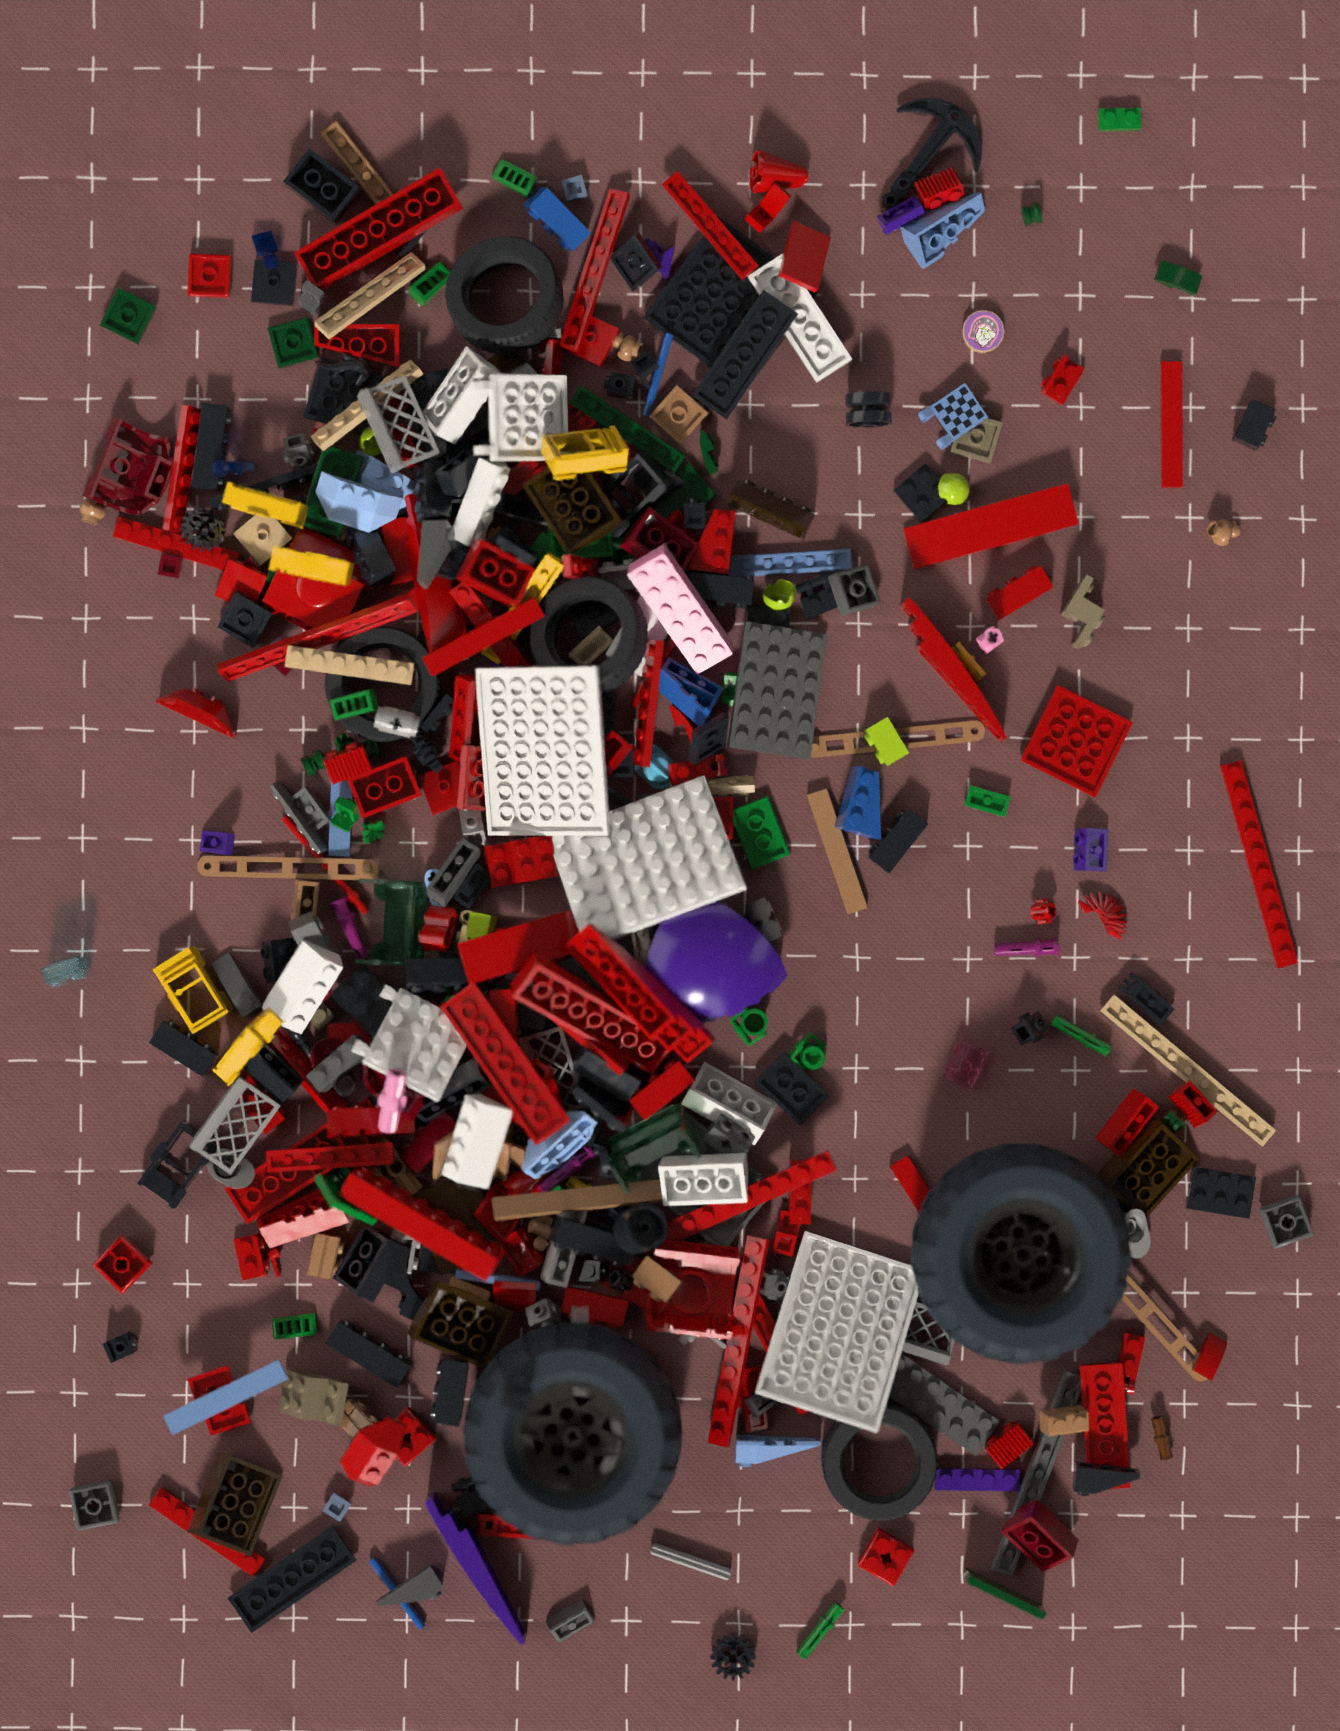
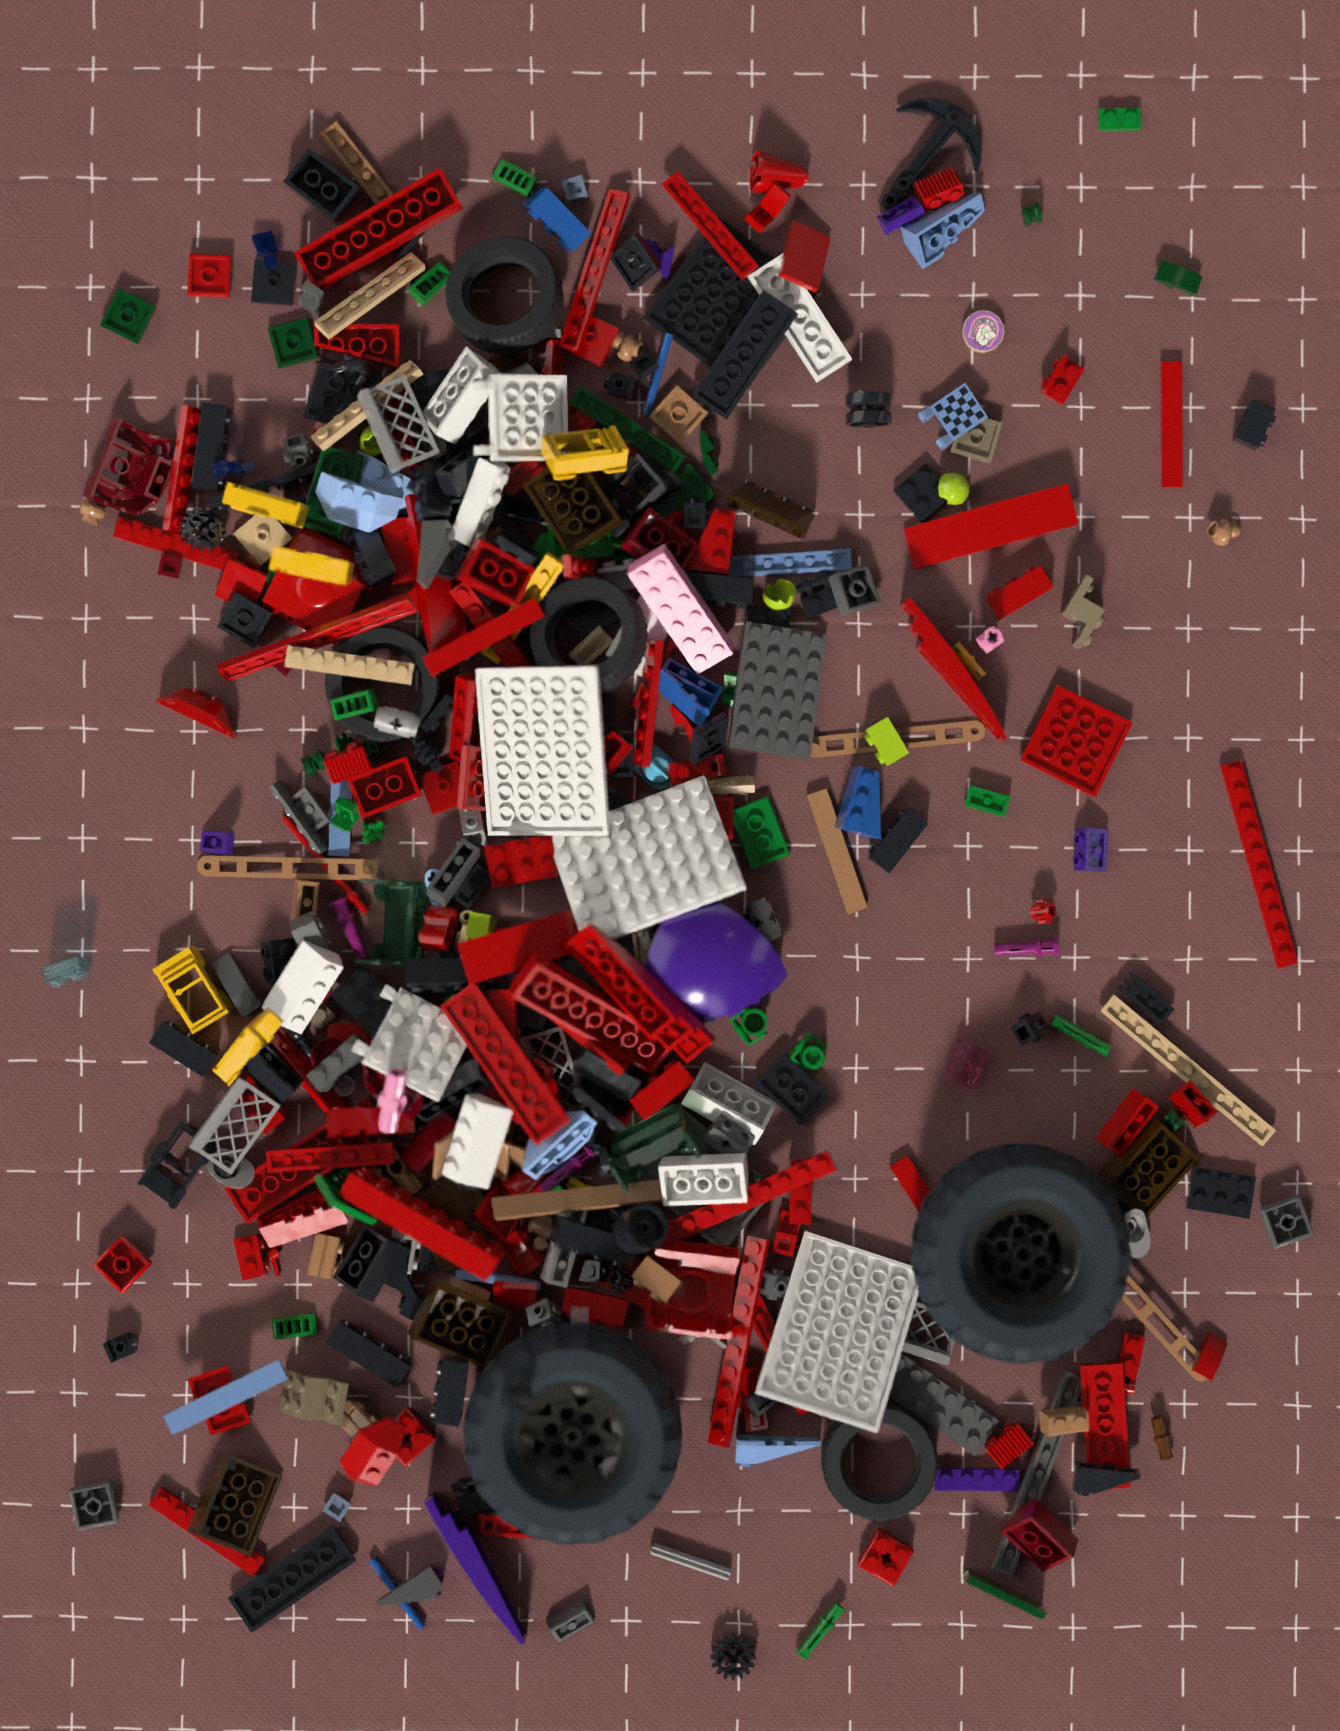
red hair [1078,892,1127,940] -> none

